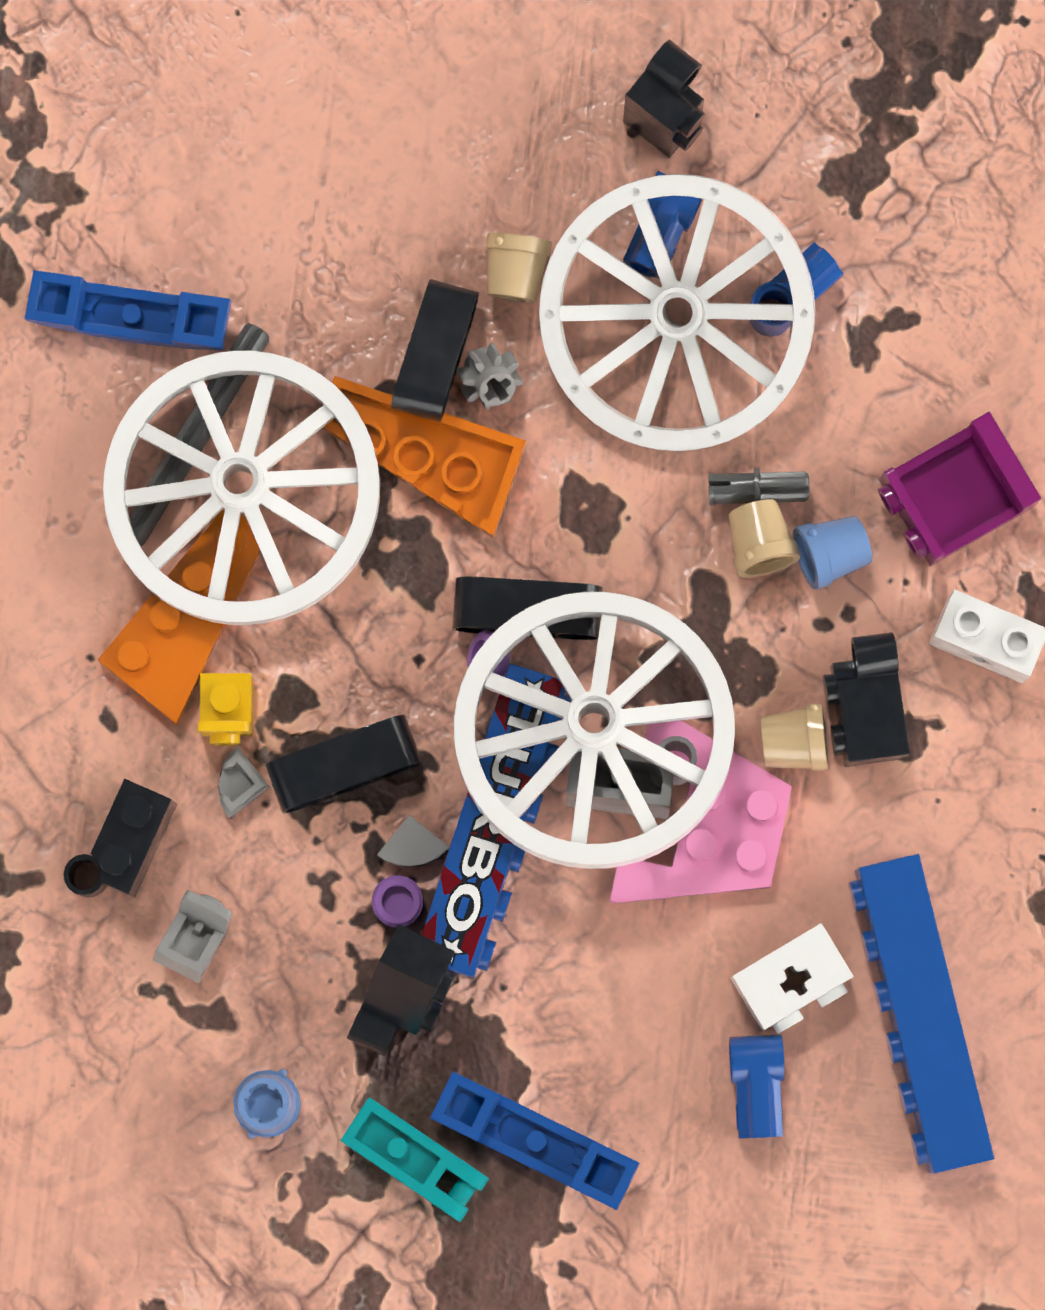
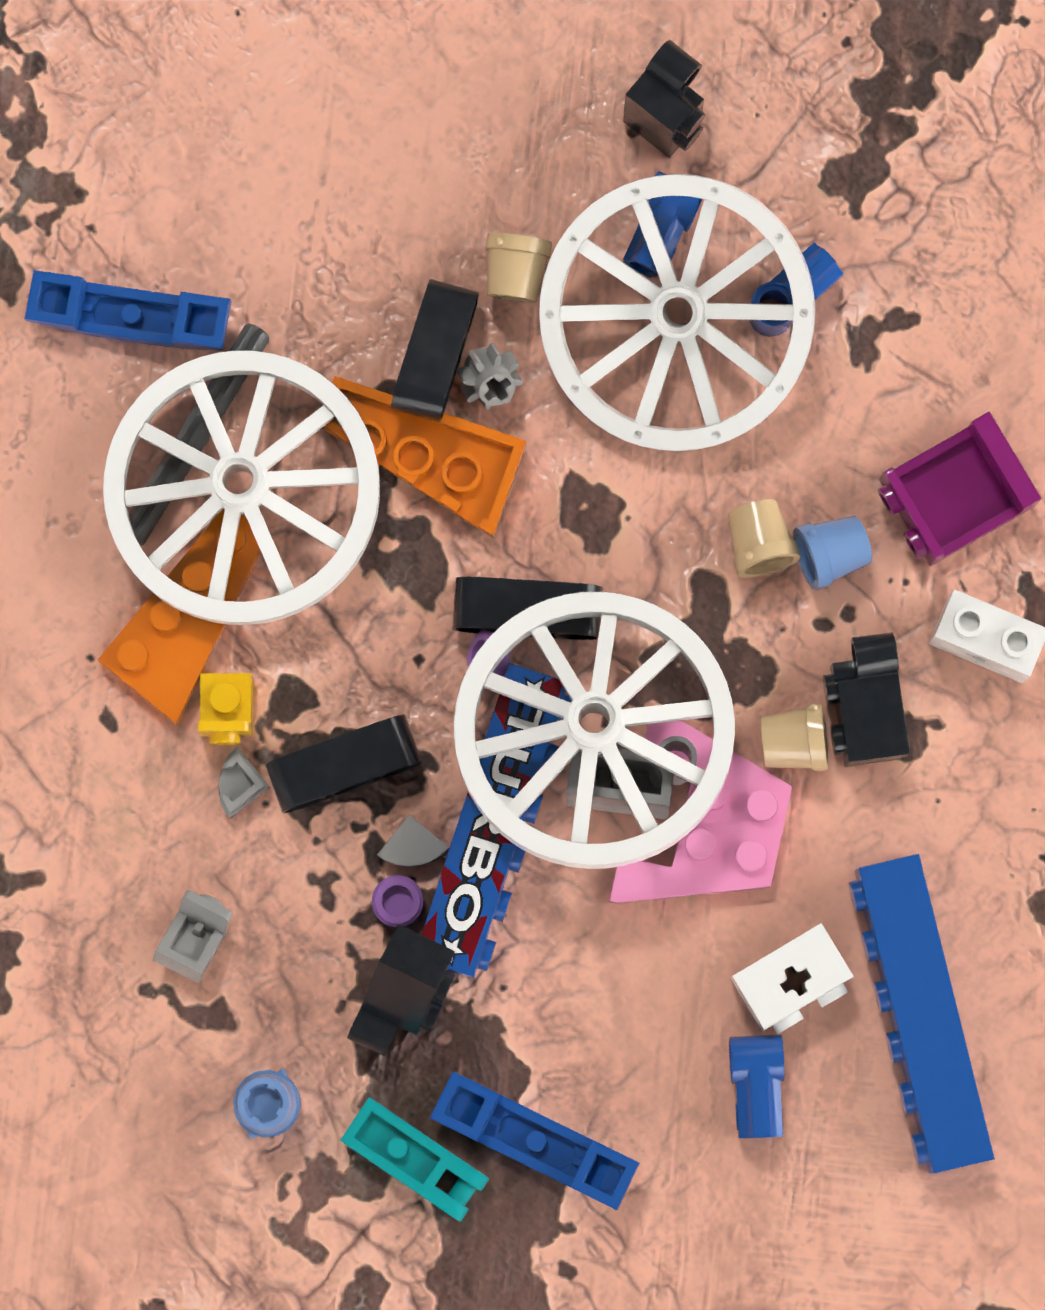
black hinge [63,778,177,898] -> none
dark grey axle [708,467,810,506] -> none

